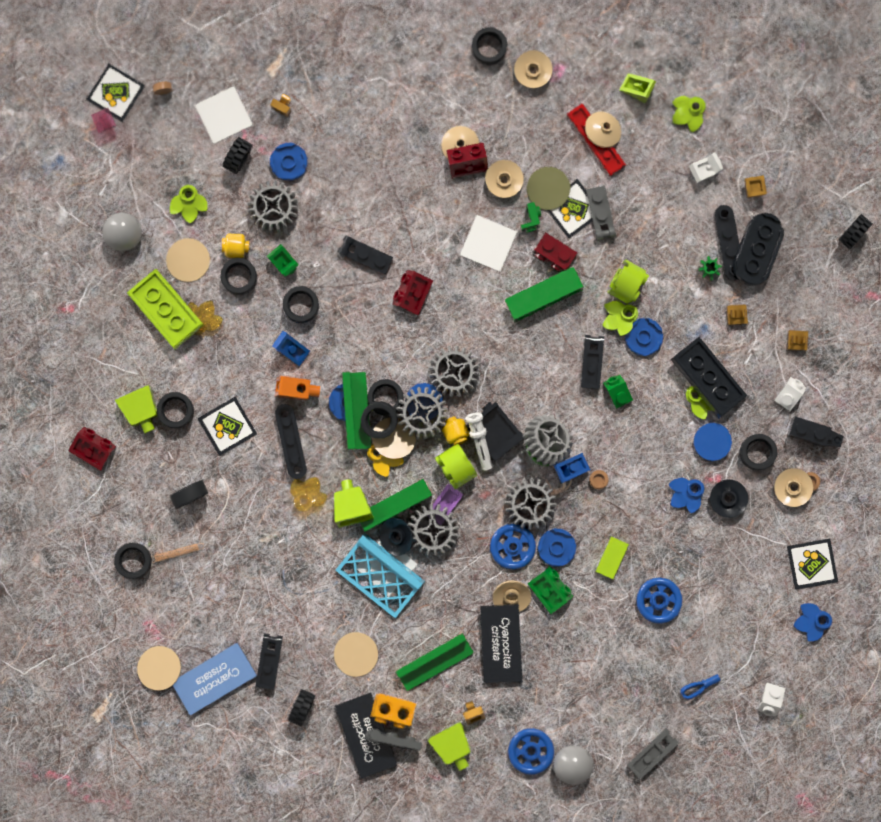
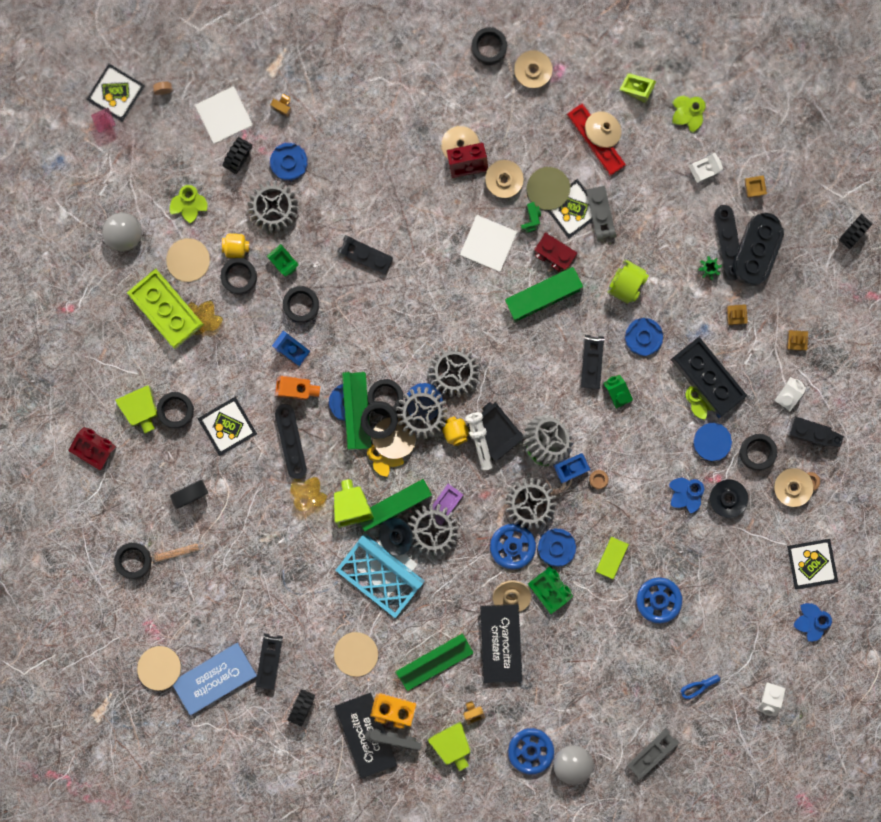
dark red bracket [392,270,433,315] -> none
lime brick [435,444,477,490] -> none
lime plate [603,301,638,336] -> none

